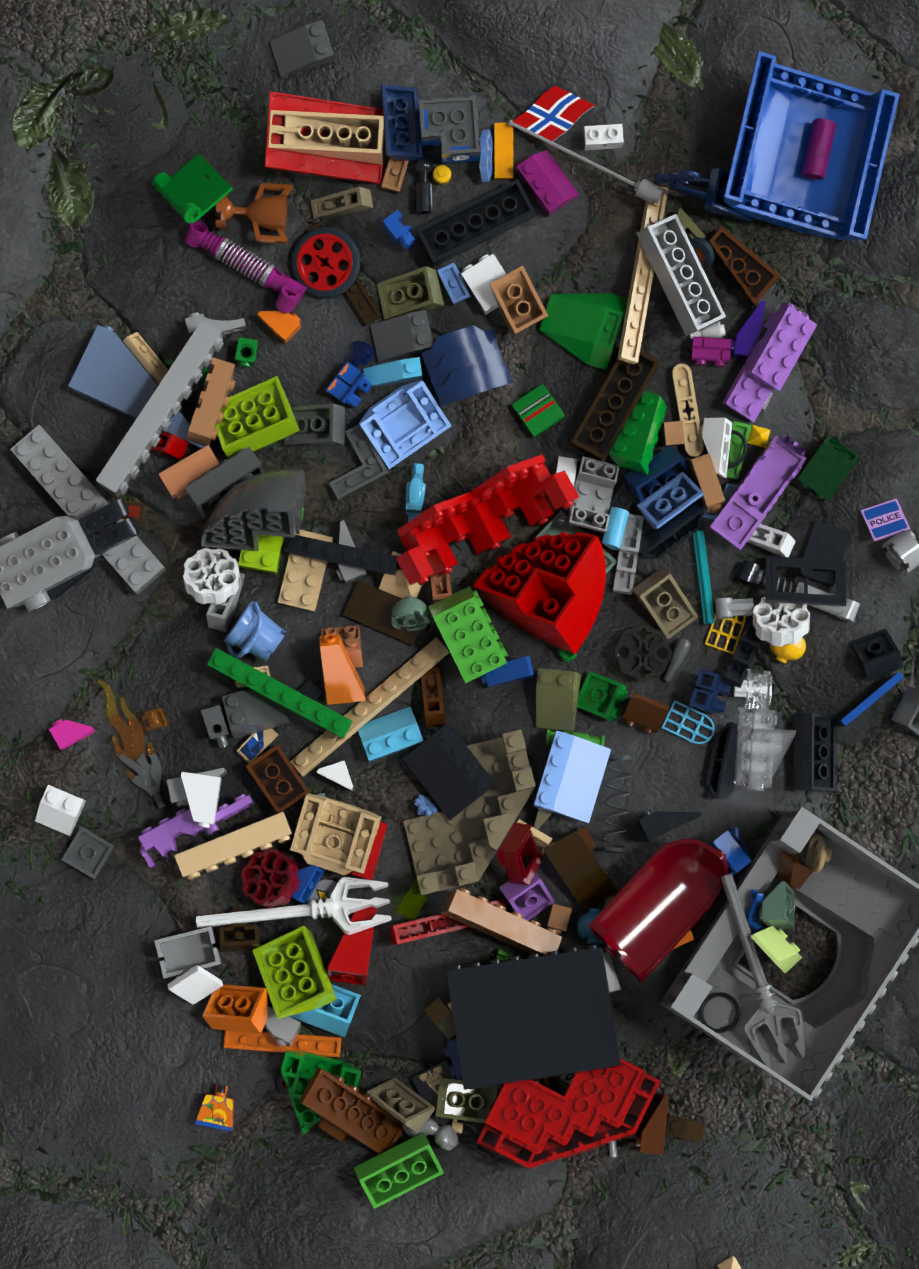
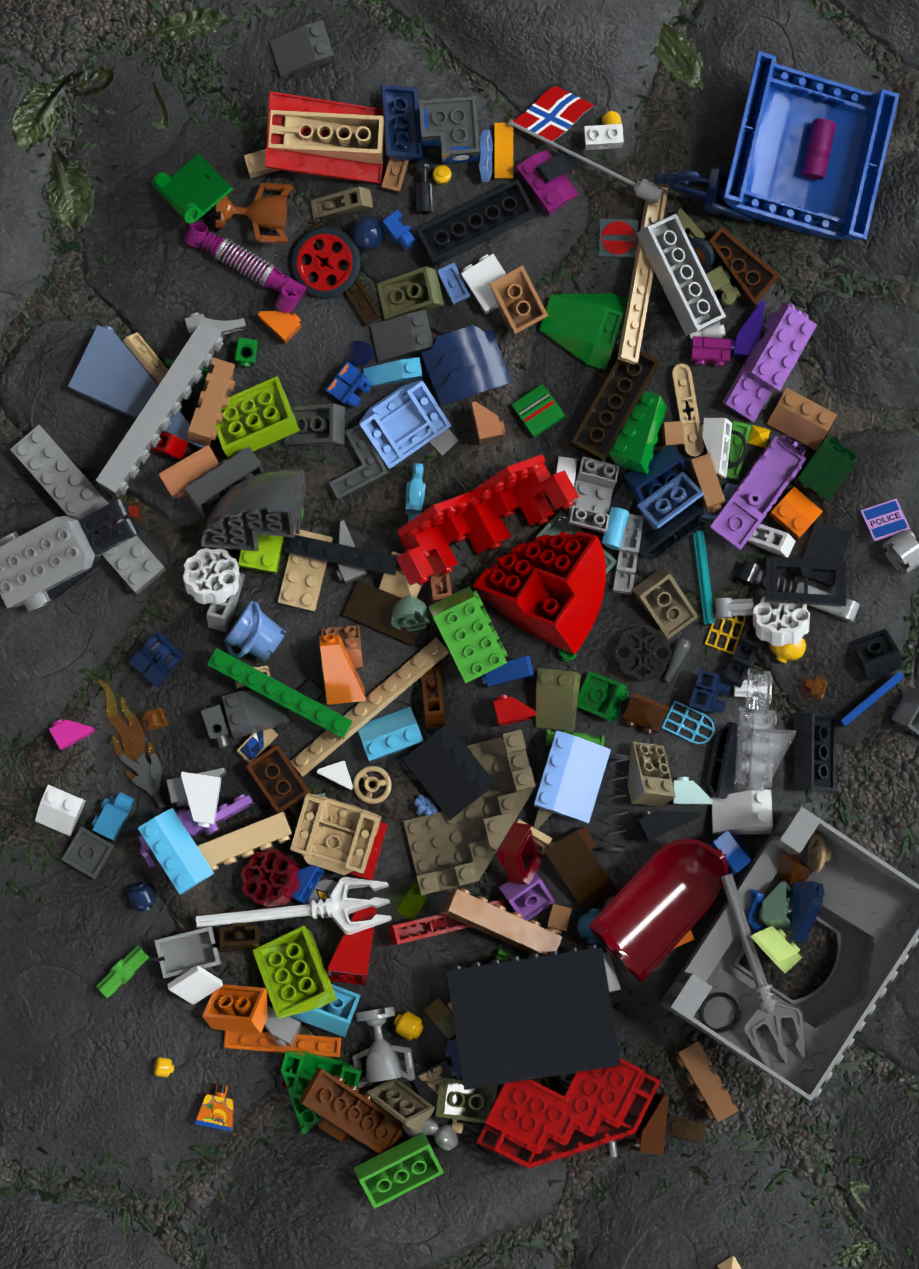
none -> dark azure hinge [92,792,134,841]
none -> bright green piece [96,945,150,998]
none -> dark blue head [127,882,155,912]
none -> dark blue hips [129,633,184,687]
none -> medium azure slope [138,808,214,895]
none -> yellow piece [154,1057,174,1078]
none -> tan brick [244,149,279,179]
none -> dark blue piece [351,216,384,250]
none -> tan piece [353,766,392,804]
none -> light grey piece [353,1007,415,1088]
none -> yellow head [394,1011,424,1041]
none -> light grey sticker [430,429,459,456]
none -> nougat slope [471,401,505,445]
none -> red slope [493,695,536,727]
none -> black tile [535,146,586,184]
none -> piece [599,219,638,257]
none -> yellow piece [602,111,622,125]
none -> dark tan slope [628,742,676,807]
none -> light aqua slope [673,777,713,805]
none -> medium nougat wedge [676,1041,739,1122]
none -> olive brick [706,266,740,307]
none -> white slope [711,790,773,834]
none -> medium nougat slope [767,388,837,451]
none -> orange slope [769,487,823,540]
none -> dark blue slope [792,881,824,944]
none -> clear orange tile [805,676,828,699]

